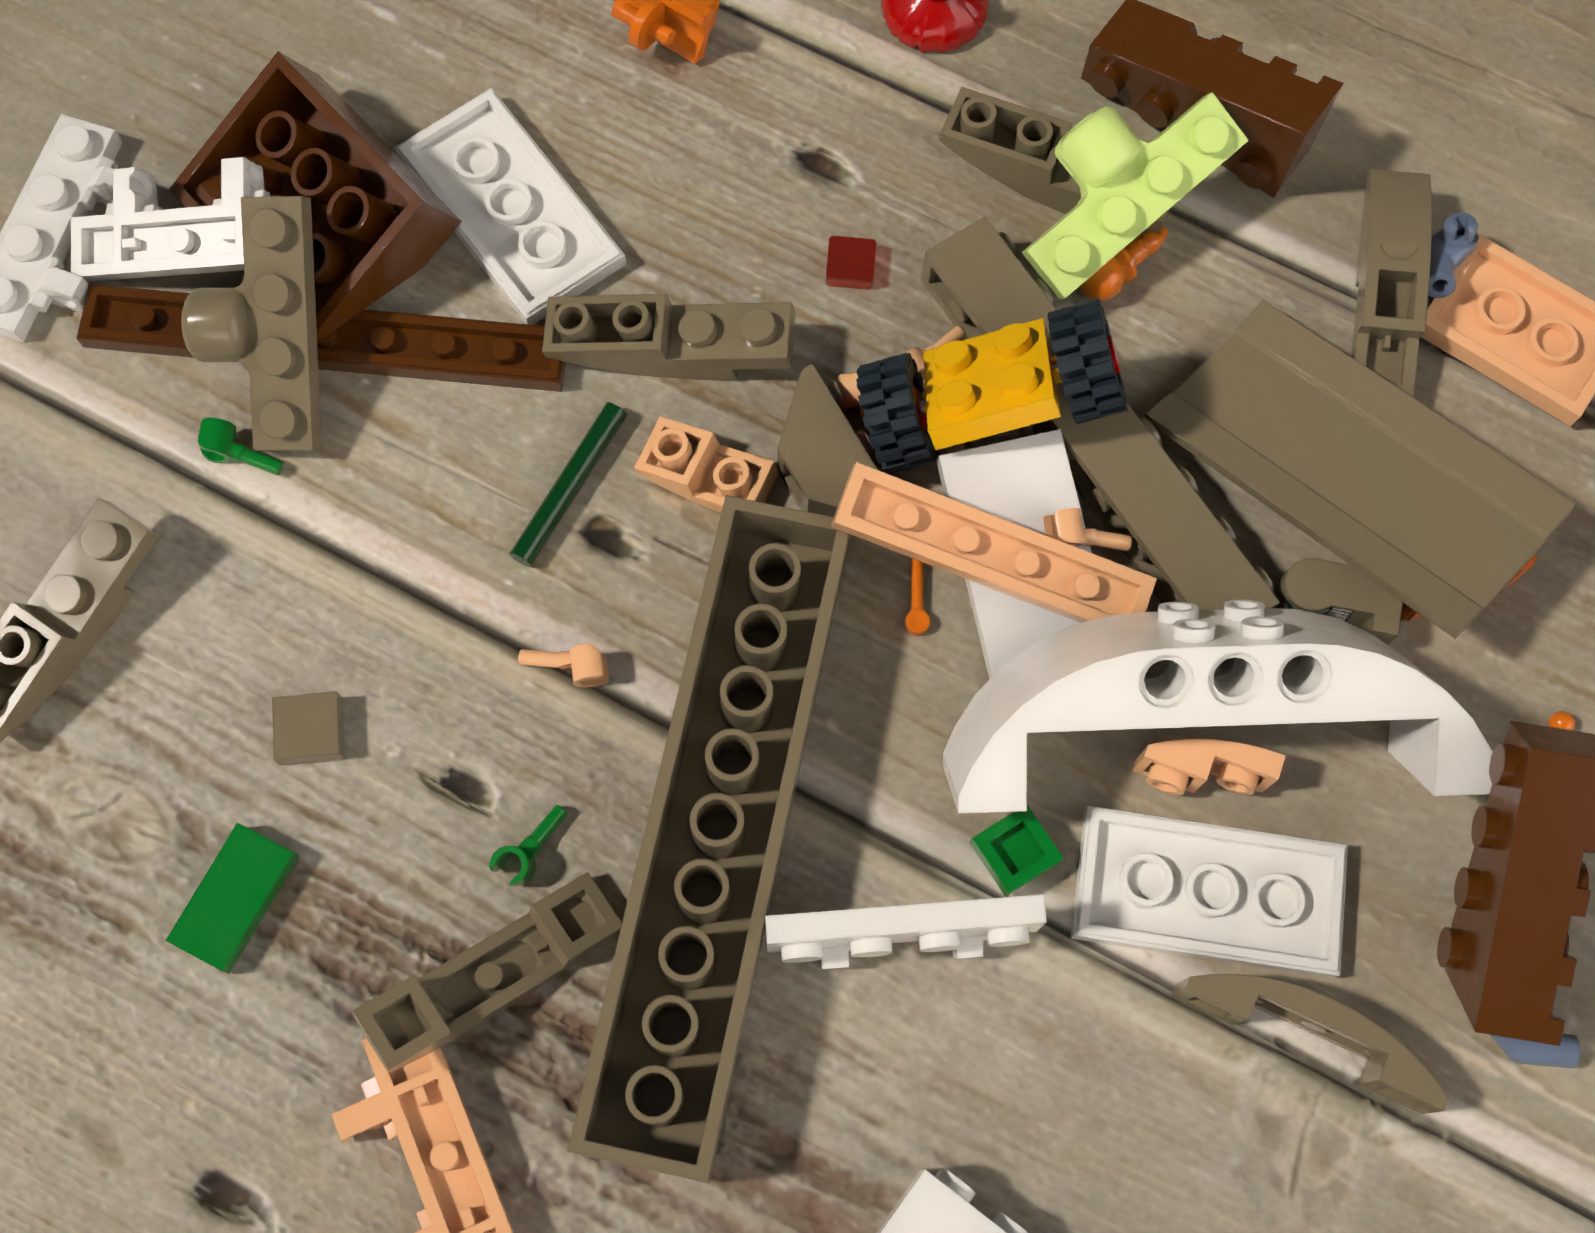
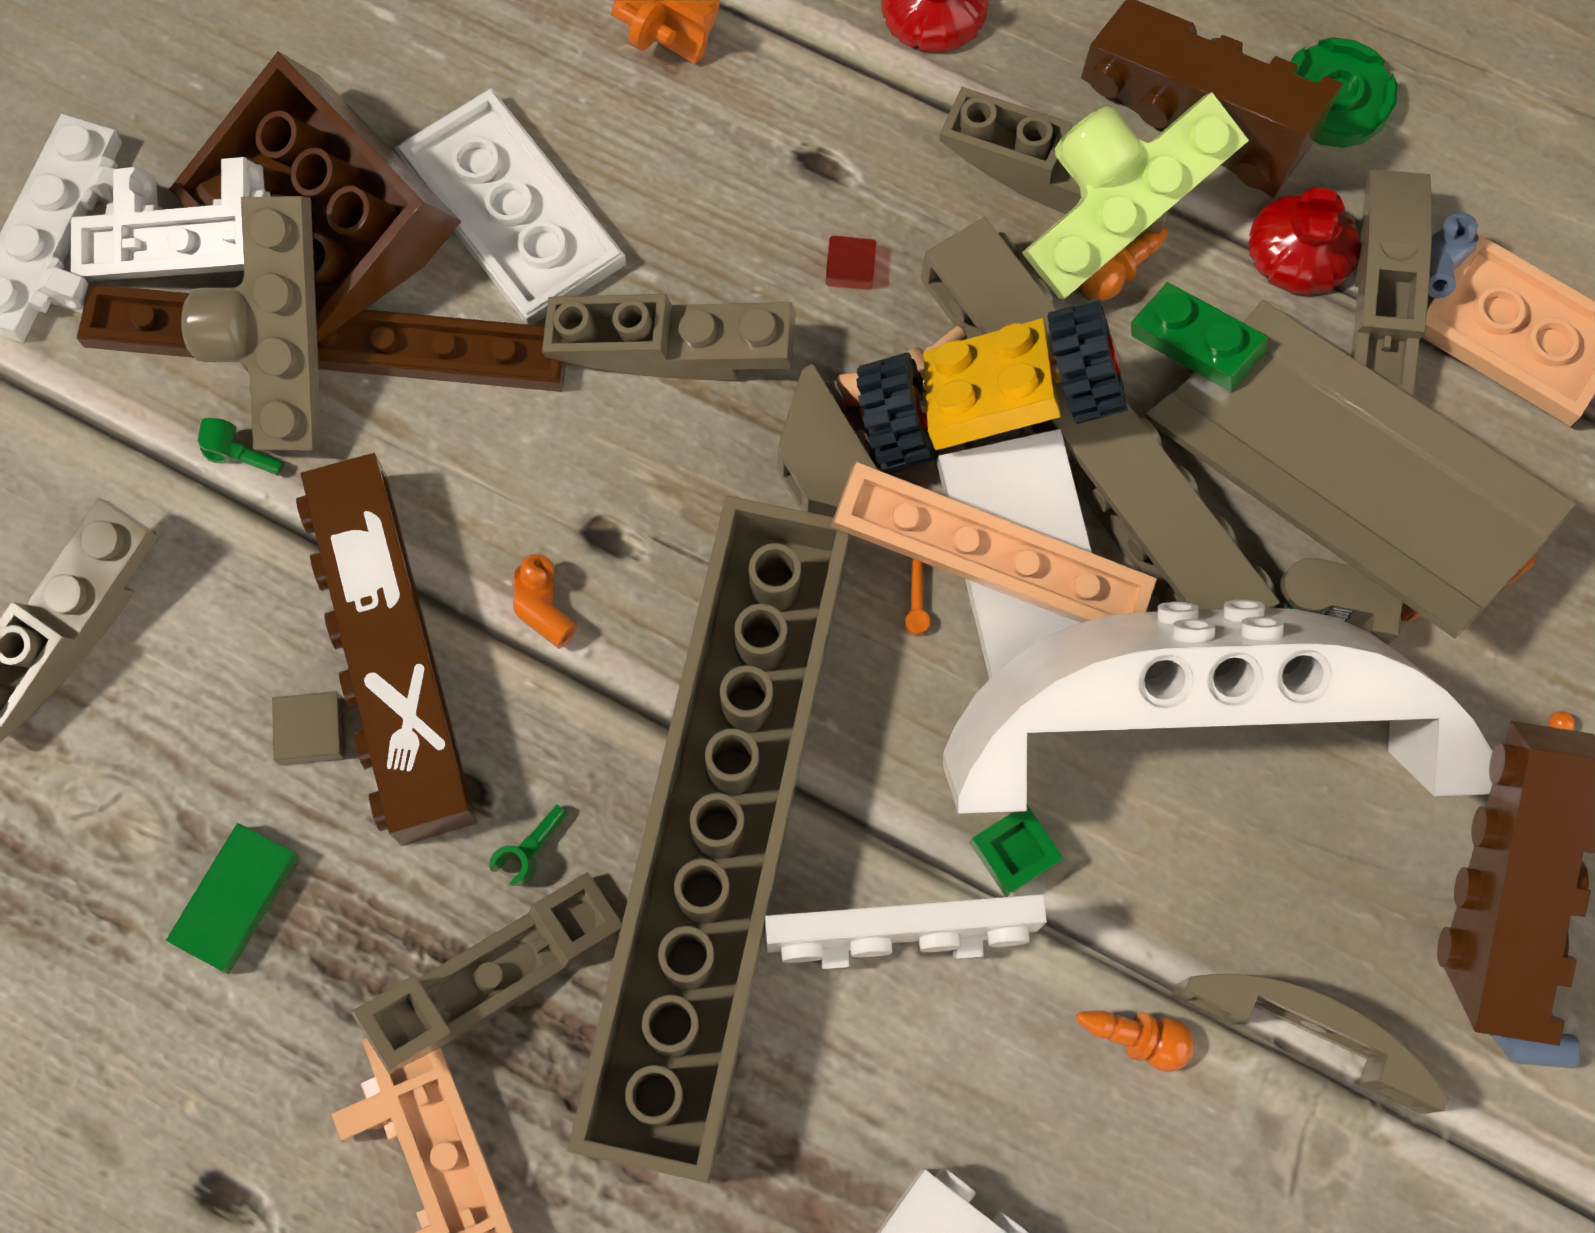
dark green bar [509,402,627,567] -> none
light nougat hand [518,644,609,688] -> none
light nougat slope [634,416,780,513] -> none
light nougat hand [1043,508,1132,551] -> none
white tile [1071,806,1348,979] -> none
light nougat slope [1132,739,1286,795] -> none
none -> reddish brown brick [296,452,478,846]
none -> orange arm [513,554,578,649]
none -> orange bar [1076,1010,1194,1072]
none -> green plate [1131,282,1268,392]
none -> red hair [1248,187,1360,296]
none -> green tile [1290,37,1398,148]

